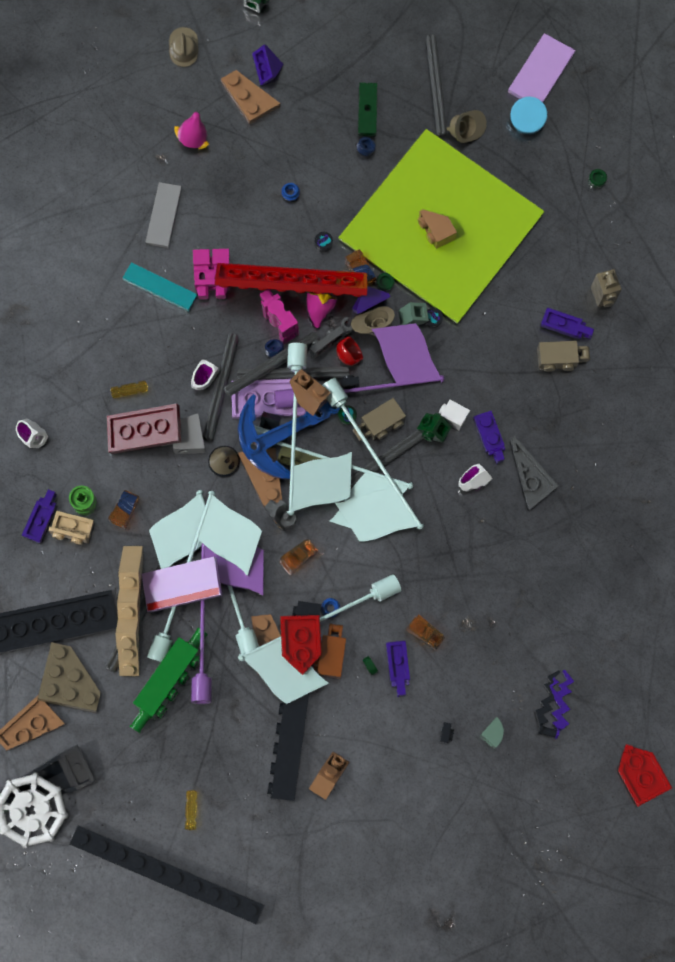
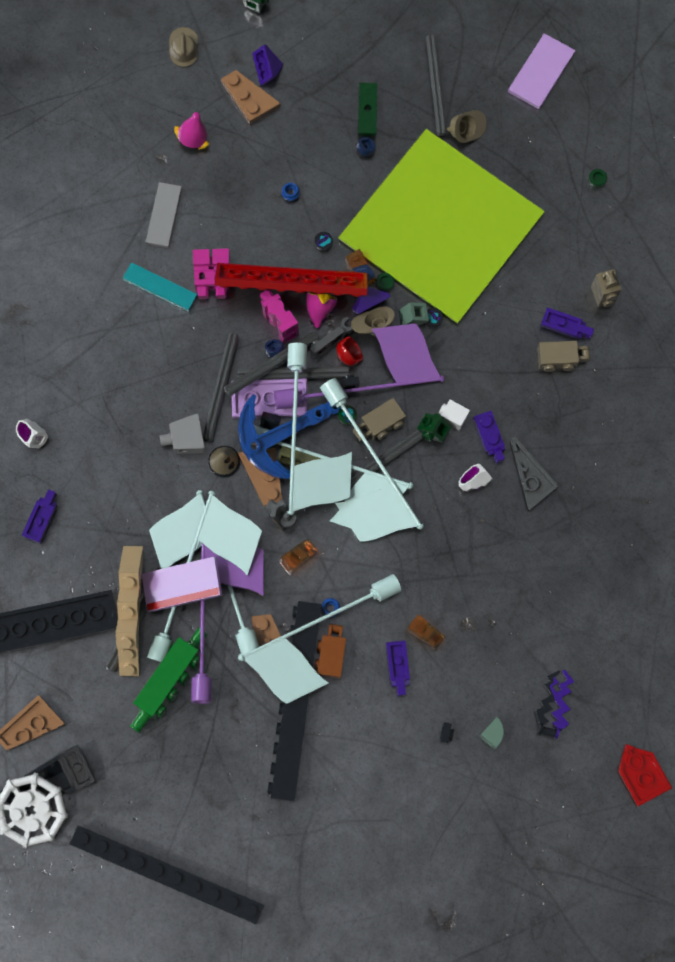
dark tan plate [37,642,101,713] -> none
tan bracket [48,511,94,545] -> none
bright green wheel [69,485,97,516] -> none
plate [107,404,181,454] -> none
leg [108,490,140,530] -> none
clear yellow axle [110,381,148,398] -> none
clear yellow axle [185,790,197,830] -> none
rock [191,359,219,390] -> none
red tile [280,615,322,675] -> none
medium nougat slope [289,369,331,416] -> none
medium nougat slope [309,752,350,800] -> none
dark green tile [362,656,379,676] -> none
medium nougat slope [418,209,457,249] -> none
medium azure tile [511,97,547,134] -> none

